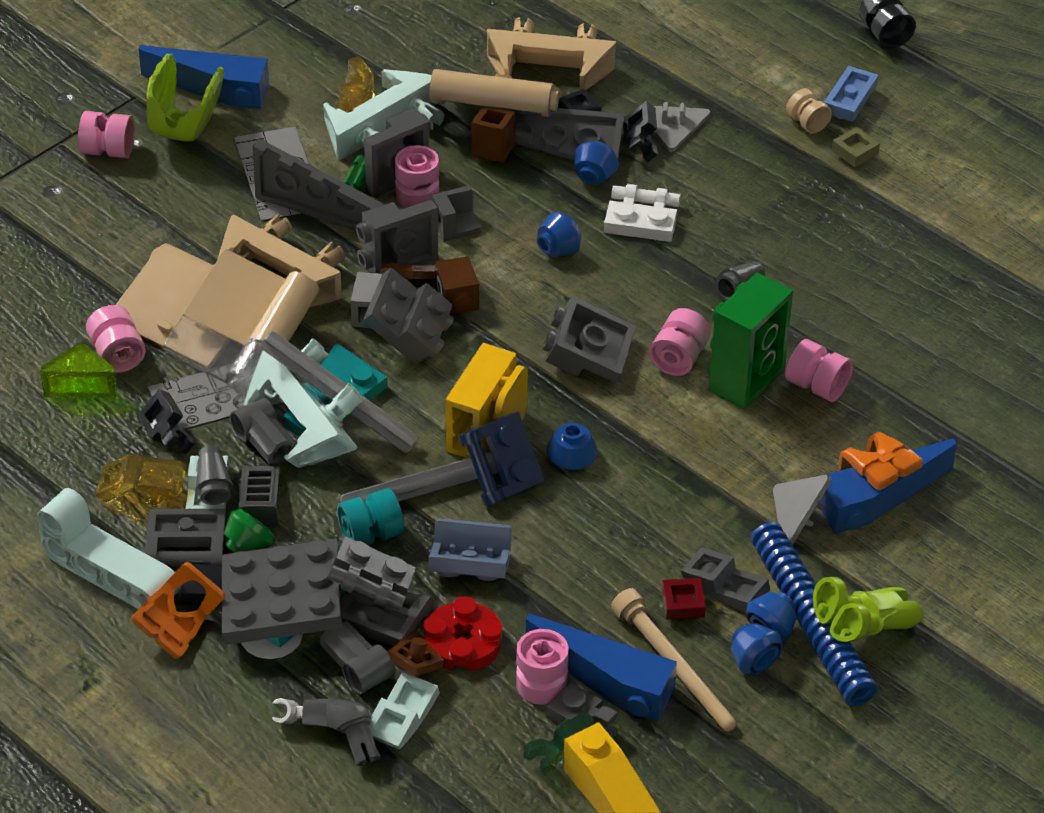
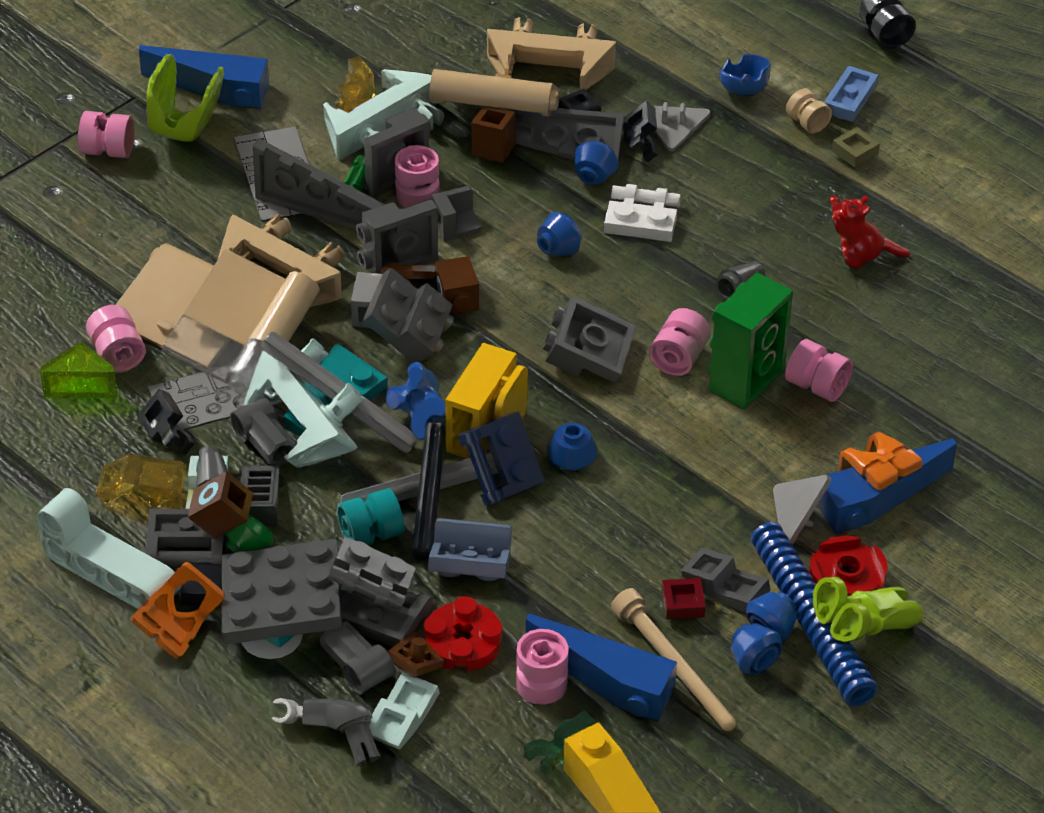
dark grey plate [546,682,618,739] -> none
none -> reddish brown brick [188,471,253,539]
none -> blue animal [386,362,446,440]
none -> black axle [412,422,446,559]
none -> blue hair [719,54,771,96]
none -> red plate [809,536,888,596]
none -> red animal [830,196,911,269]

